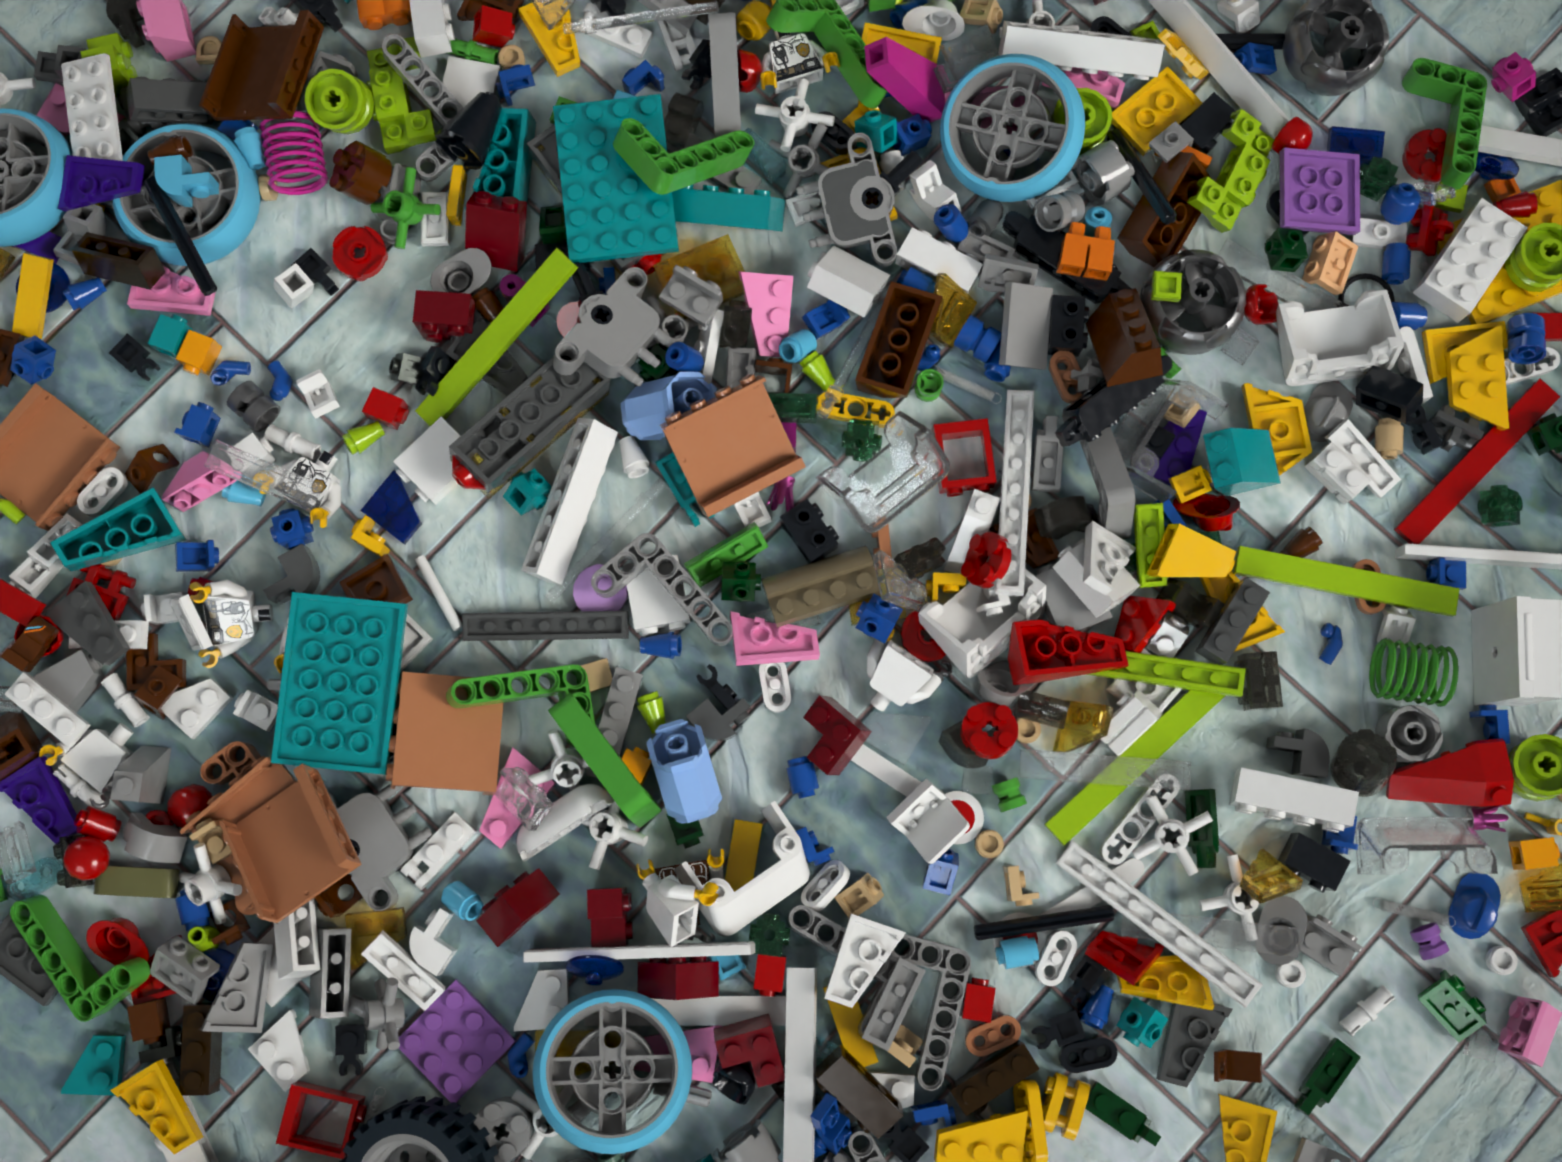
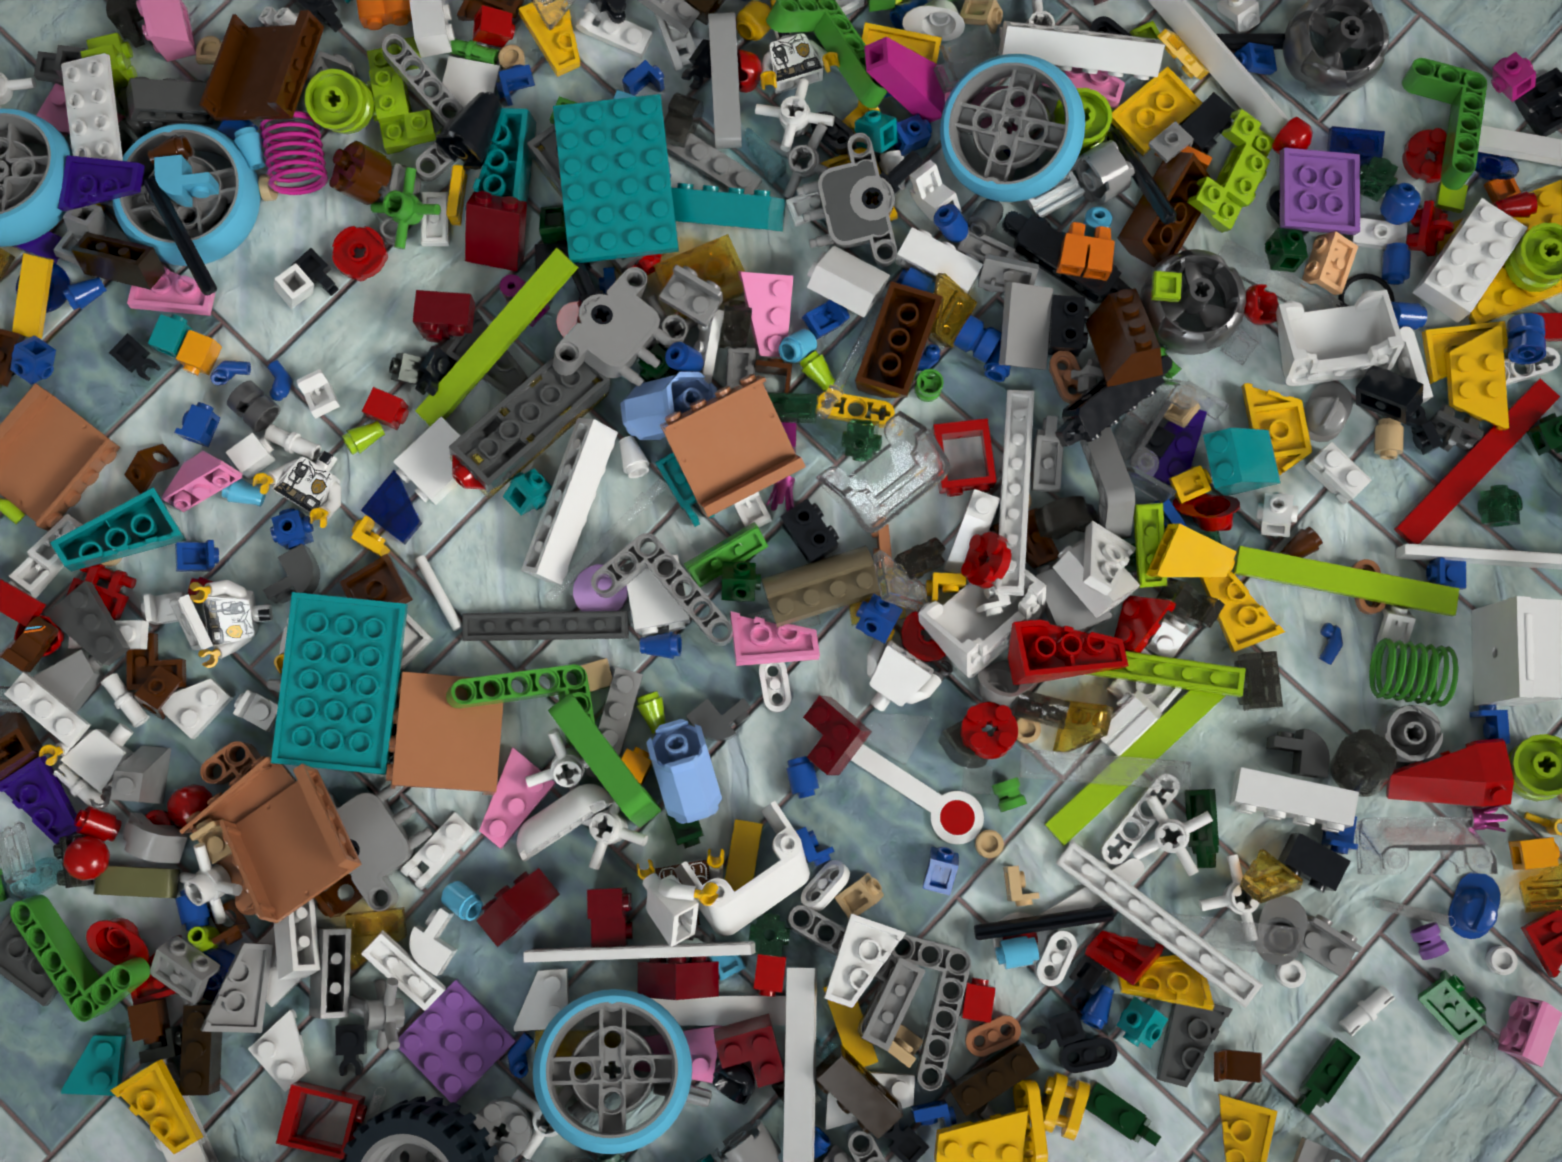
white plate [77,467,128,517] -> none
clear tile [204,439,323,511] -> none
light grey piece [430,248,491,295] -> none
reddish brown cone [473,287,503,323] -> none
clear bracket [494,767,553,831] -> none
clear bar [563,1,719,34] -> none
clear blue dish [566,955,624,986] -> none
bright green beam [613,118,755,195] -> none
black plate [696,664,737,710] -> none
blue slope [810,1093,852,1155] -> none
white bracket [886,778,970,864] -> none
white piece [934,365,1002,404] -> none
light grey wheel [1035,191,1085,232] -> none
dark grey brick [1195,577,1270,665] -> none
white plate [1324,419,1401,498] -> none
clear tile [1412,180,1456,206] -> none
none -> white brick [1257,492,1298,537]

